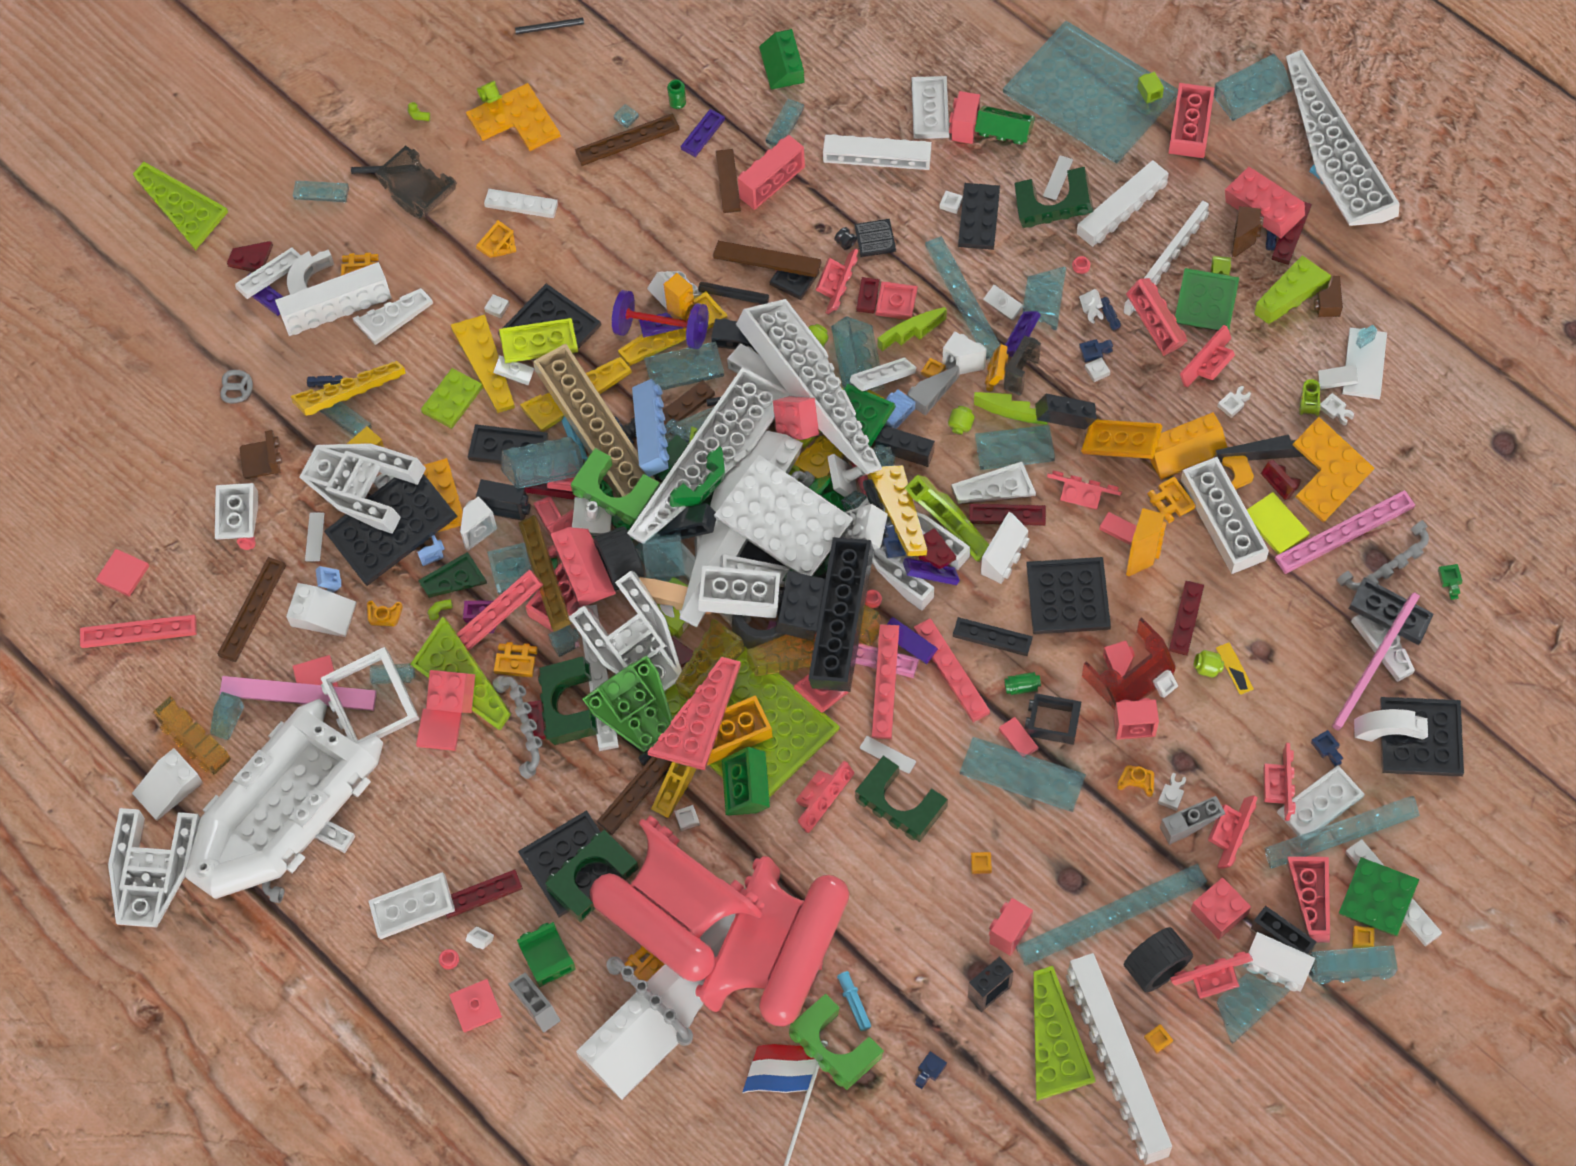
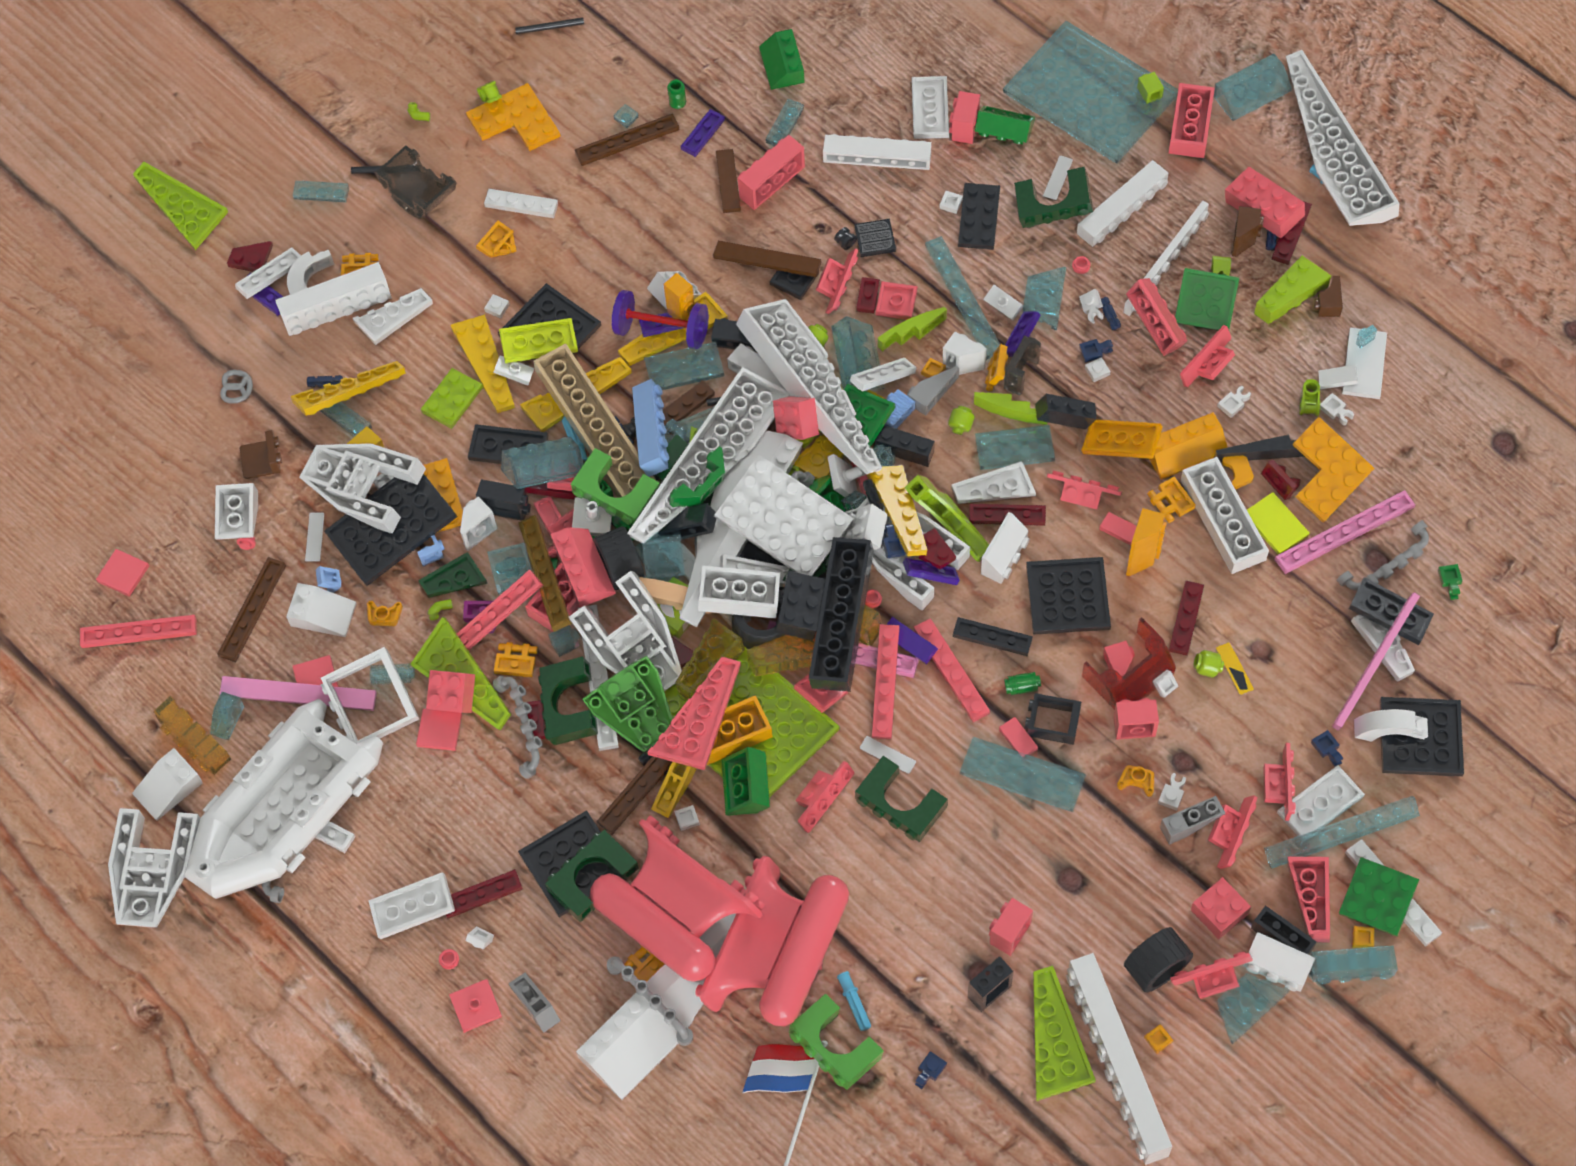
green panel [517,922,576,988] -> none
black axle [698,282,769,304] -> none
light orange tile [971,852,992,874] -> none
clear light blue plate [1016,864,1207,966] -> none

